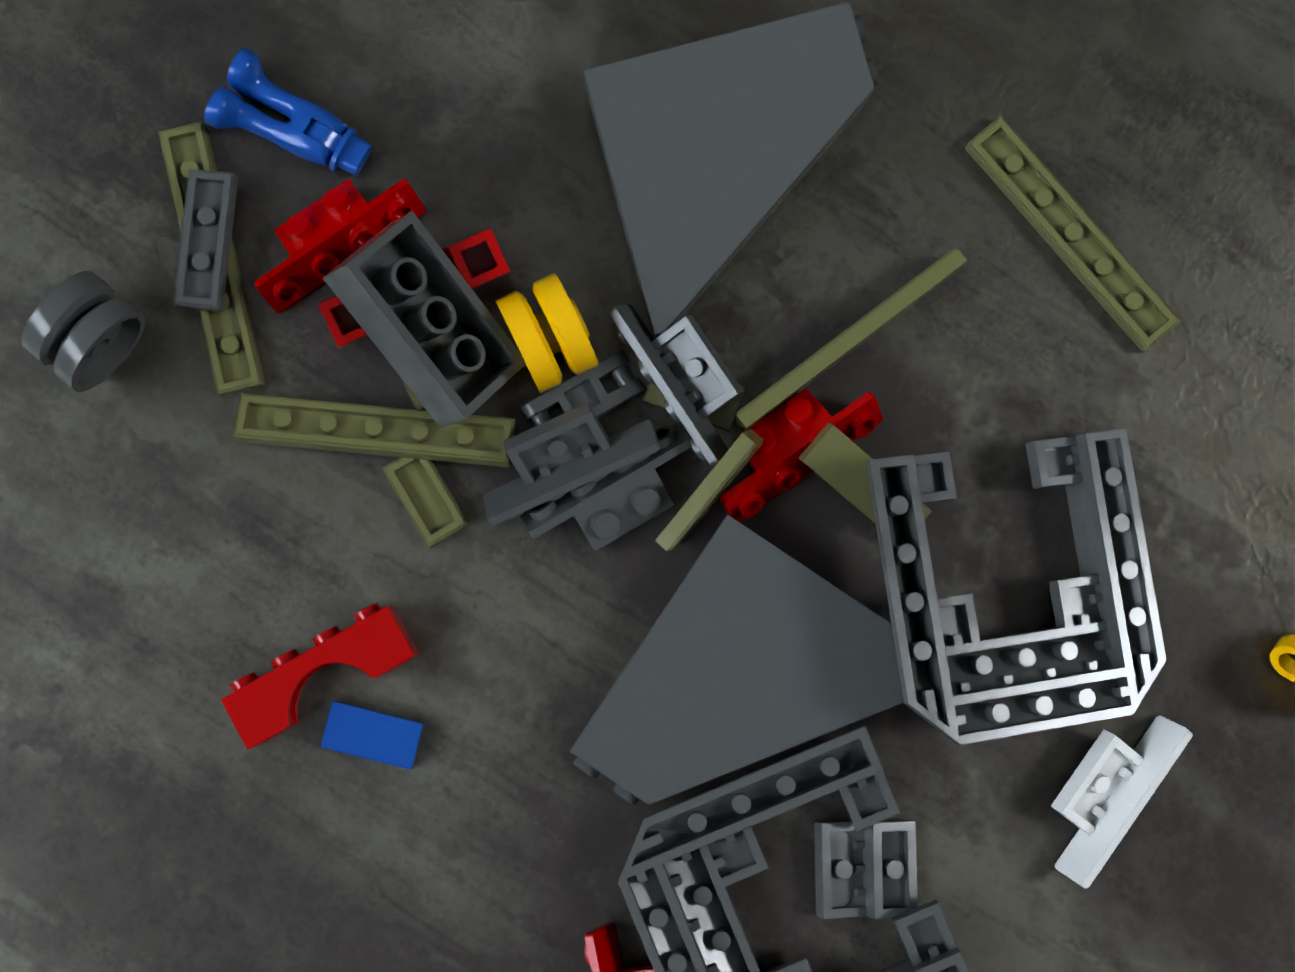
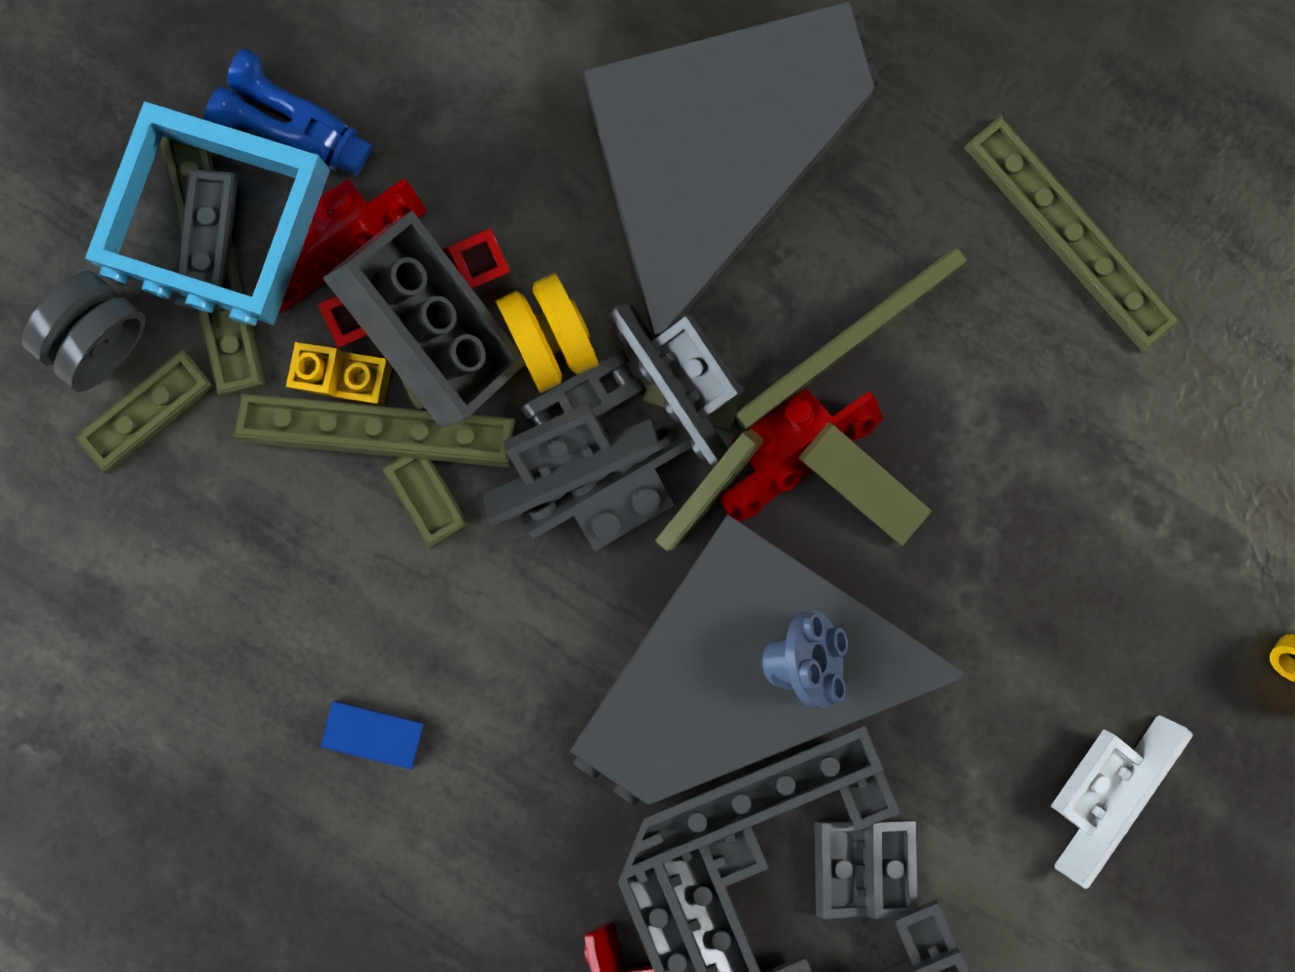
red arch [220,603,421,750] -> none
dark grey slope [866,428,1166,745] -> none
none -> olive tile [74,349,215,474]
none -> medium azure window [85,101,330,326]
none -> yellow slope [286,342,392,407]
none -> sand blue plate [762,610,848,708]

